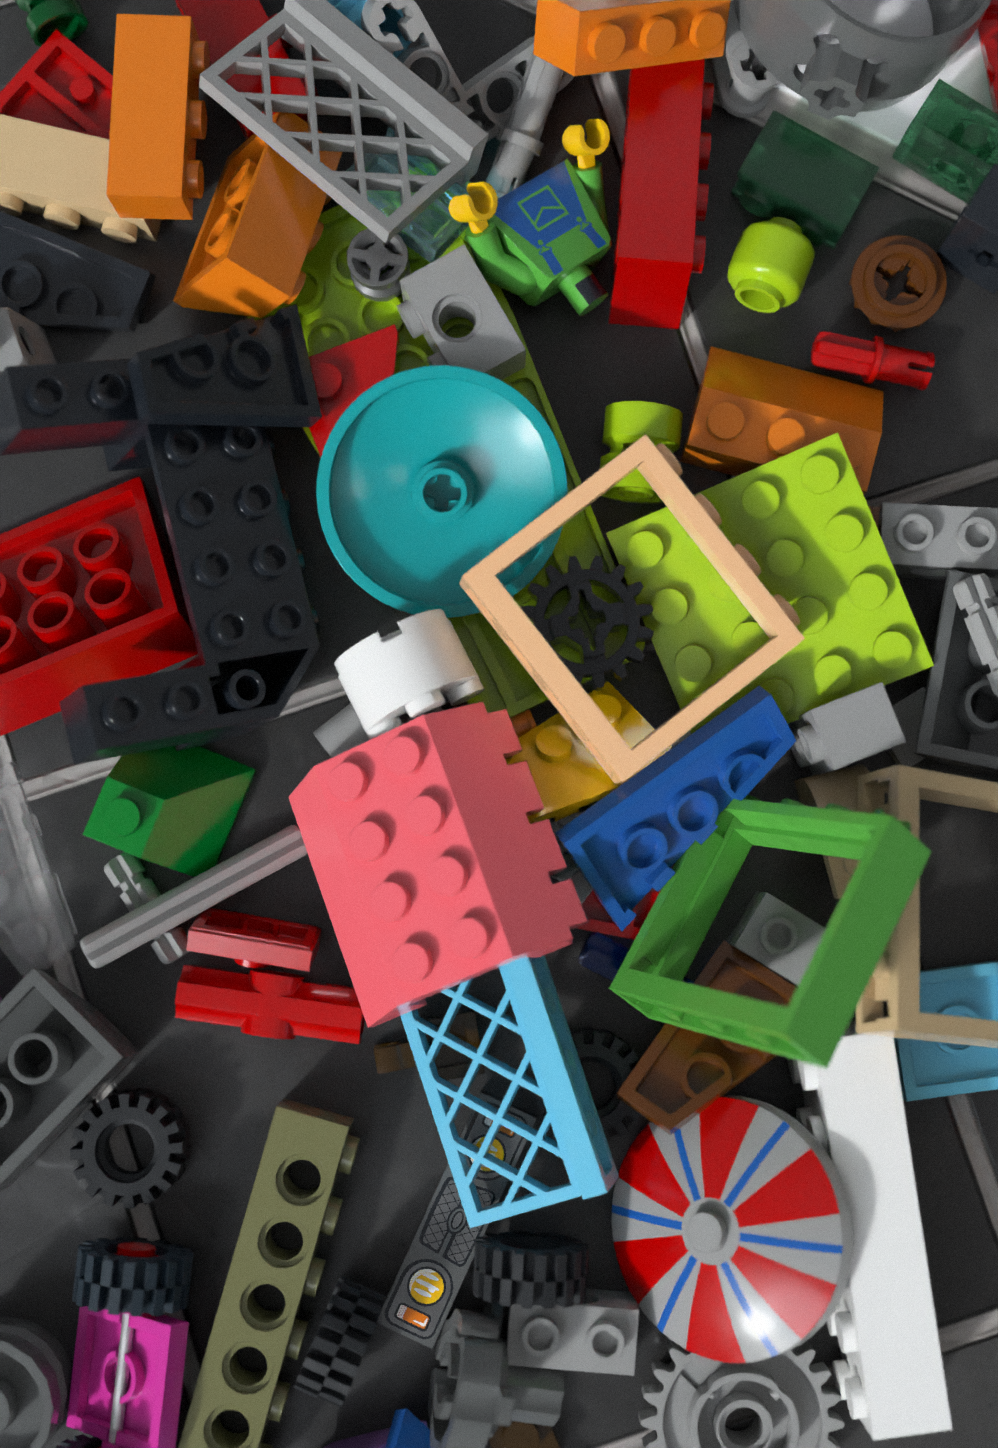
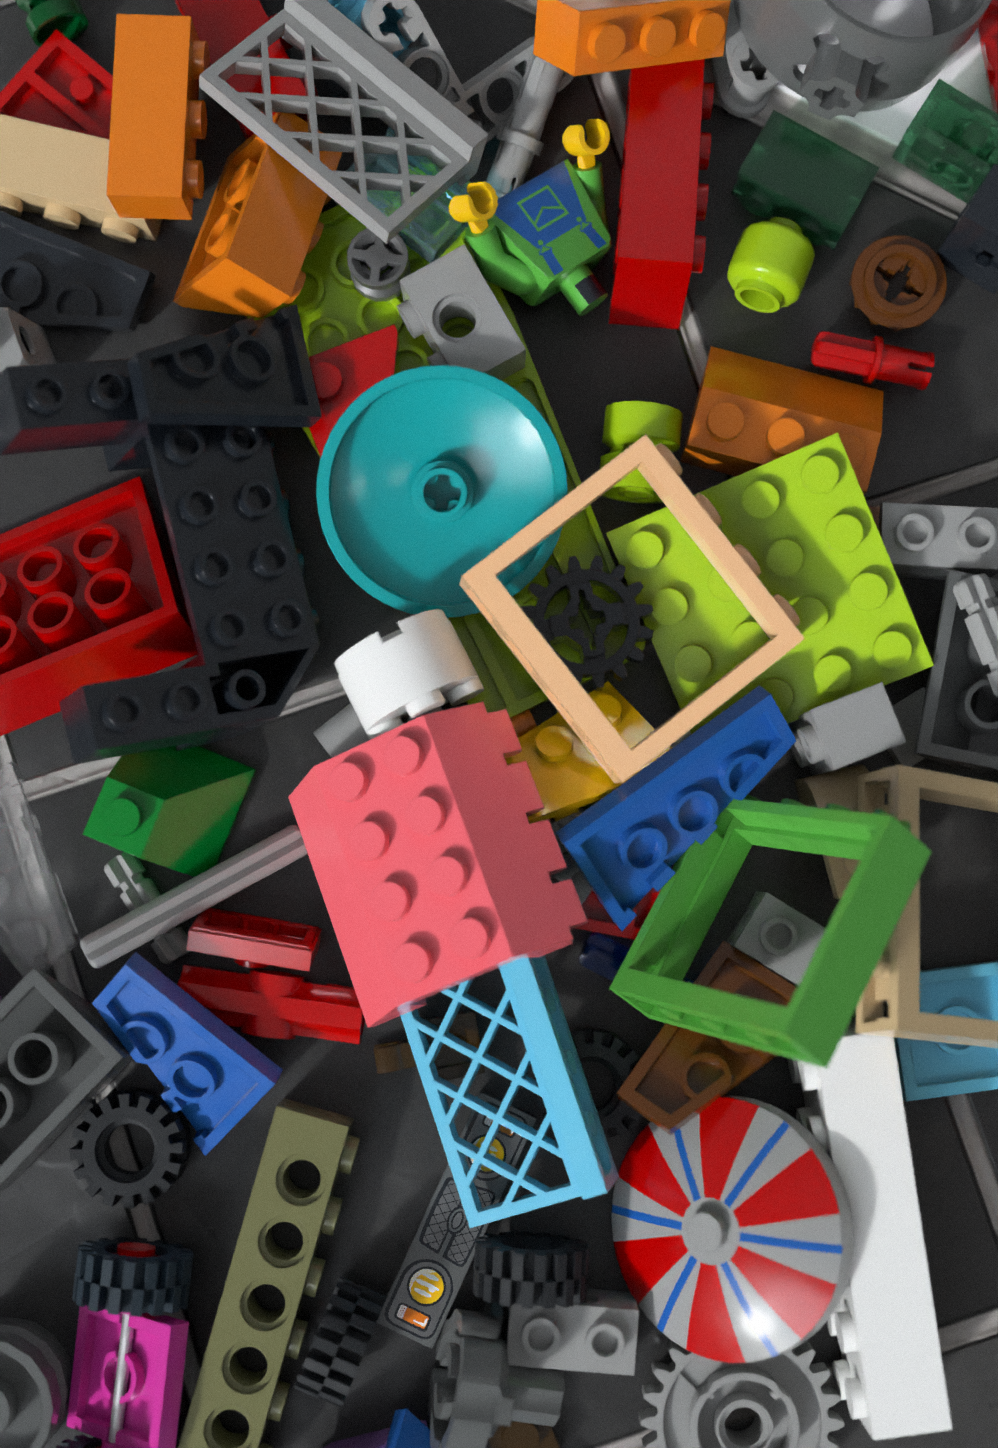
none -> blue wing [92,952,283,1156]

